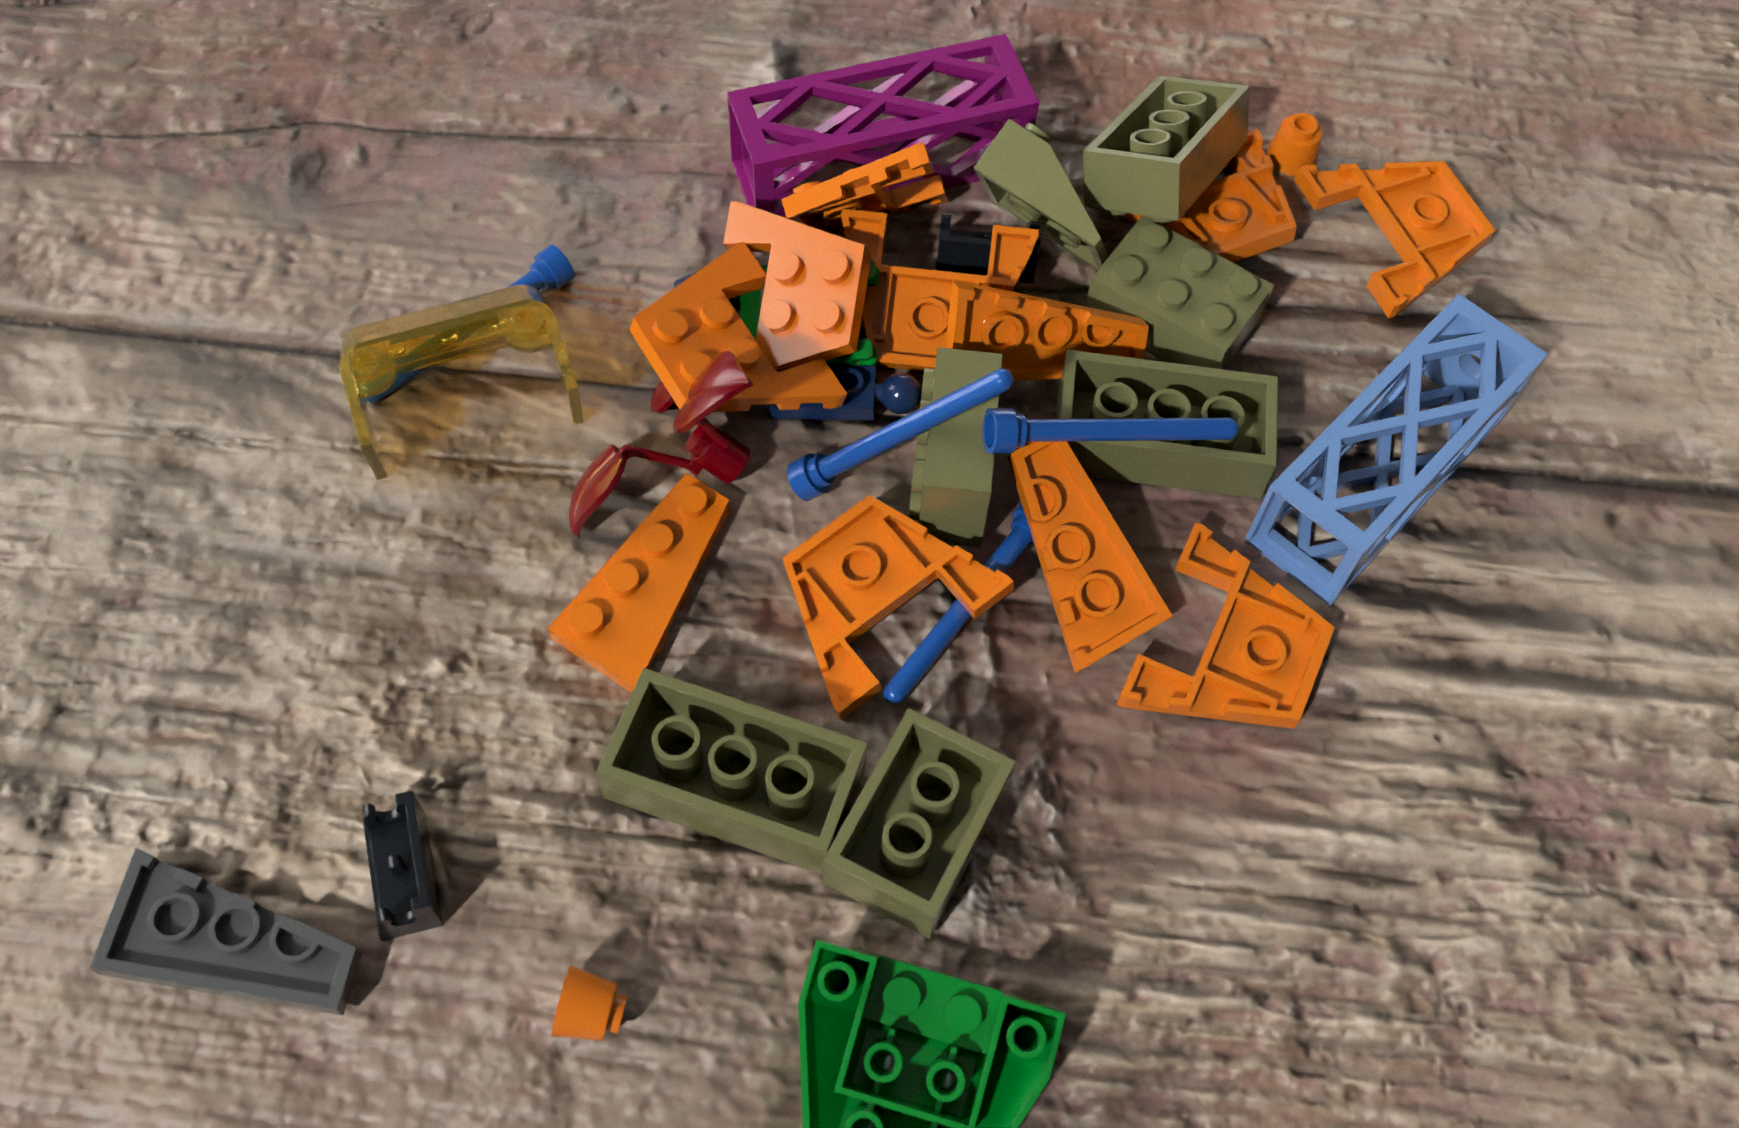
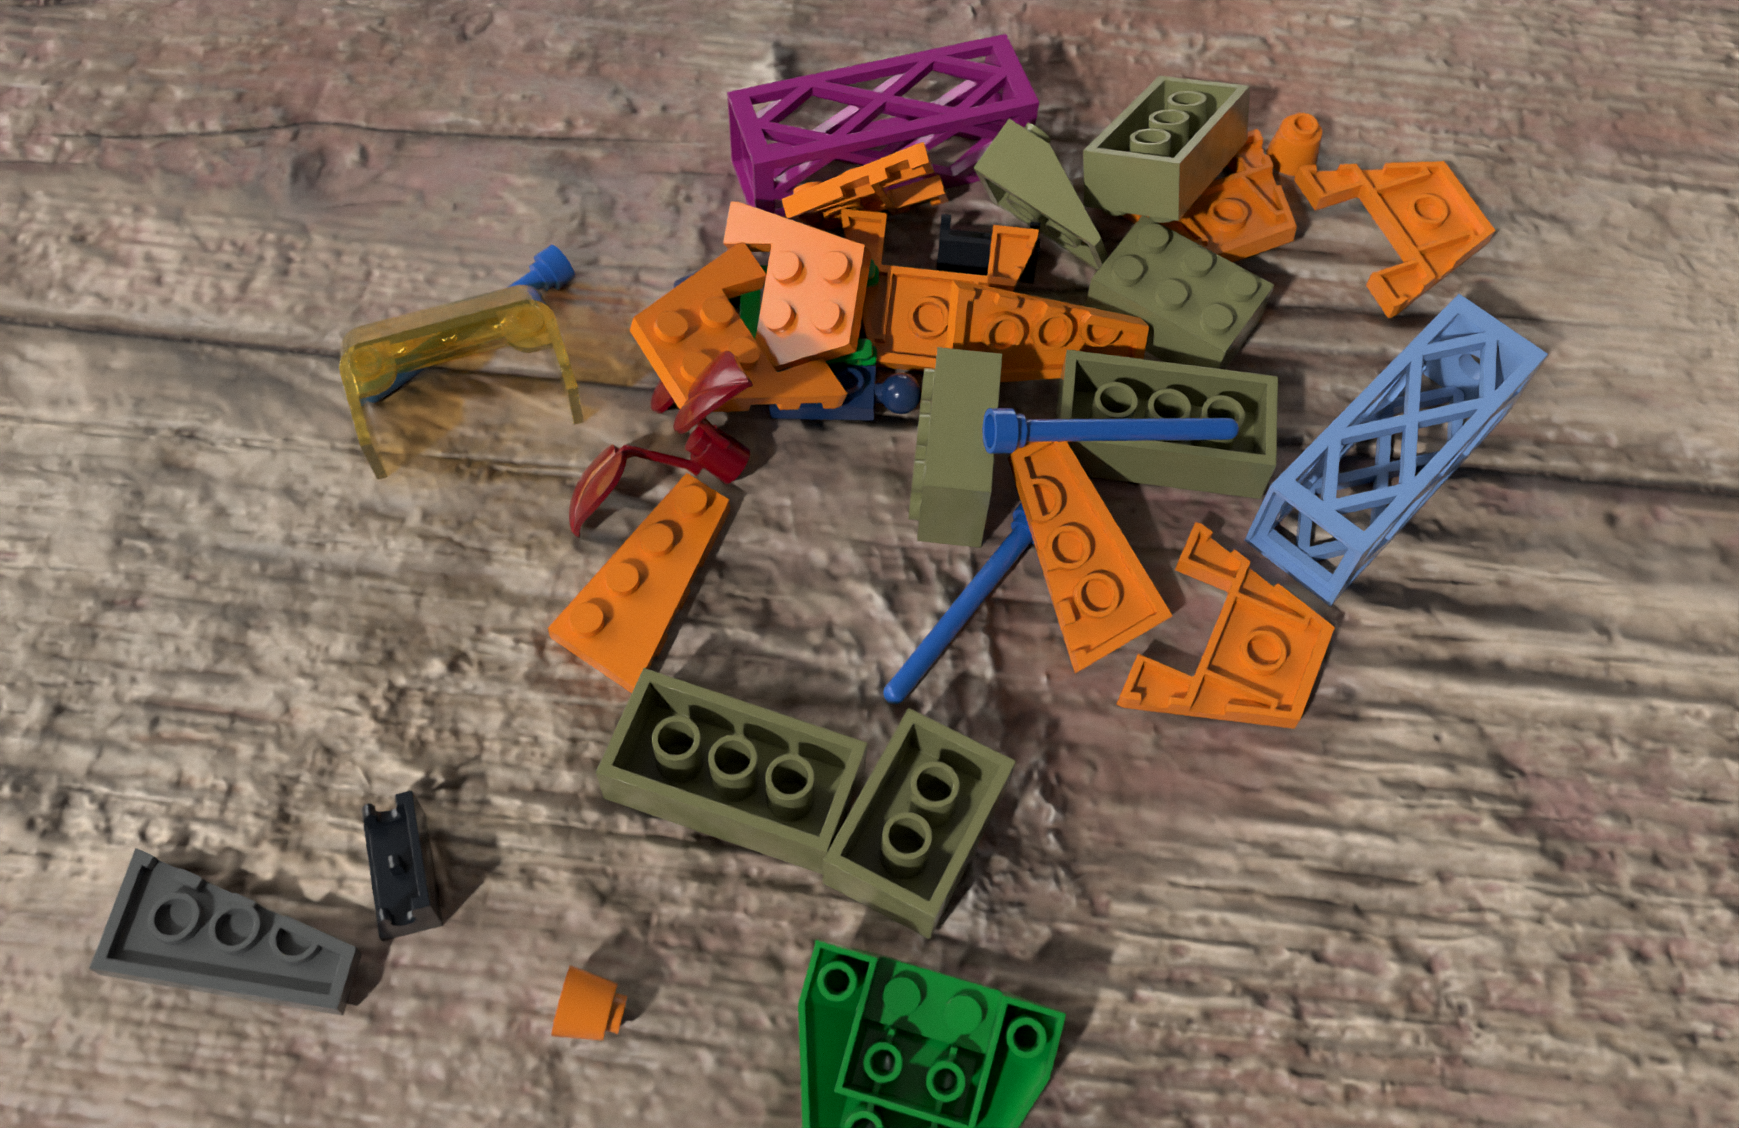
orange wing [782,495,1014,720] -> none
blue piece [787,369,1014,501] -> none

